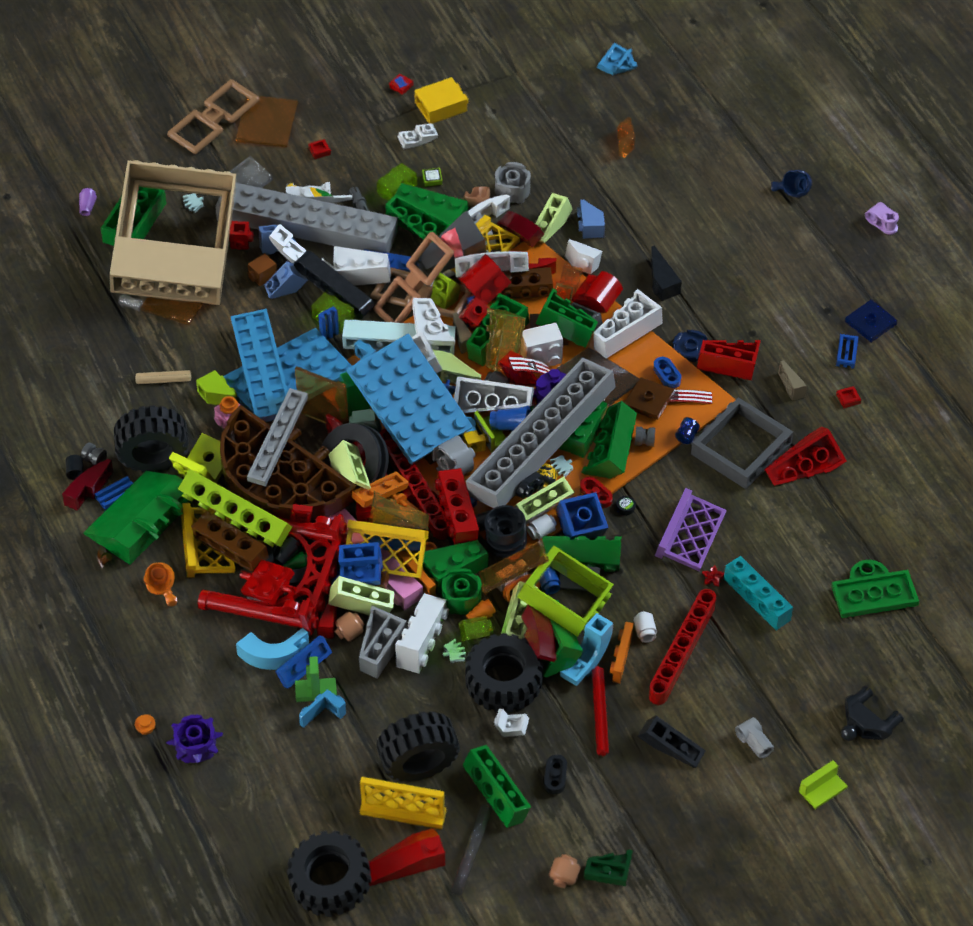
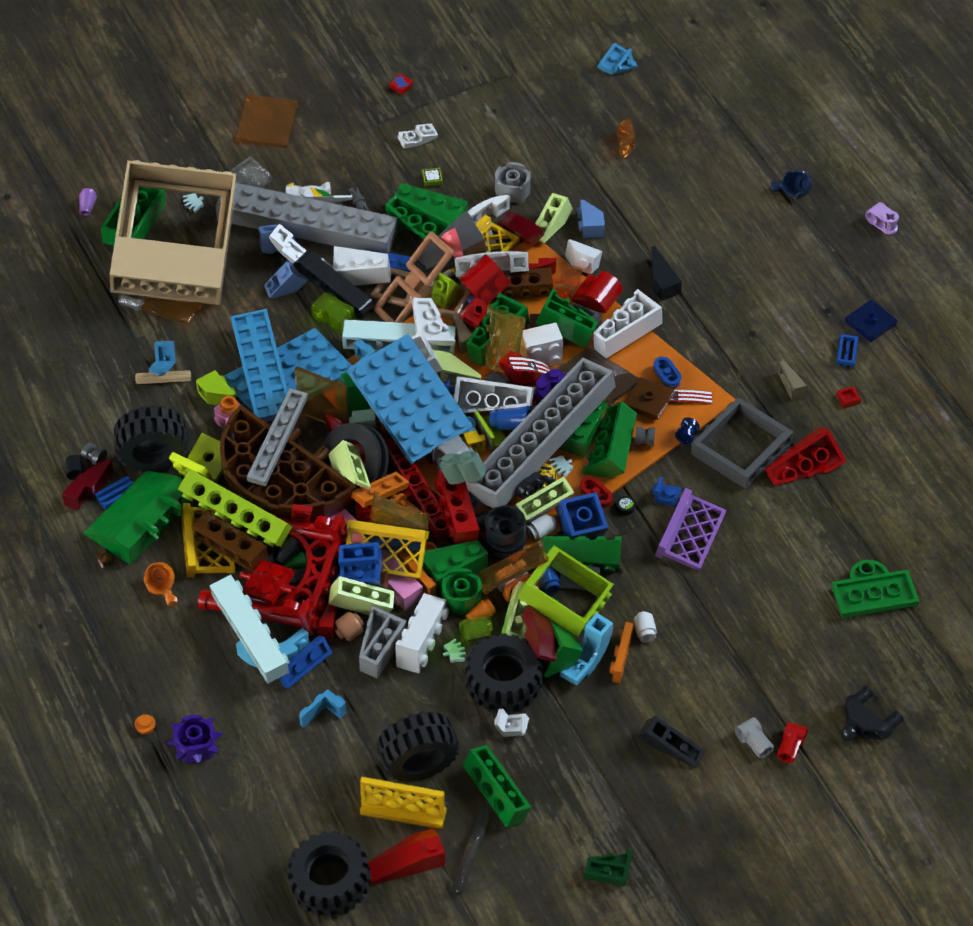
medium nougat bar [167,79,259,154] -> none
red brick [229,221,253,250] -> none
dark orange brick [248,254,277,286] -> none
bright green bracket [295,656,337,702] -> none
red tile [308,139,331,159] -> none
blue tile [318,306,339,339] -> none
clear neon green brick [377,163,417,201] -> none
yellow brick [415,77,469,124] -> none
nougat hair [463,186,490,208] -> none
black plate [544,755,567,795] -> none
nougat head [549,855,580,888] -> none
red axle [592,666,609,756] -> none
red beam [649,589,716,705] -> none
dark blue tile [673,330,707,362] -> none
red wedge [697,340,761,381] -> none
red plant [702,565,724,587] -> none
teal brick [724,556,793,630] -> none
lime panel [799,760,848,810] -> none
none -> dark azure bracket [149,341,176,375]
none -> light aqua brick [210,575,290,684]
none -> sand green brick [439,451,486,484]
none -> blue bracket [652,477,681,507]
none -> red piece [777,721,808,763]

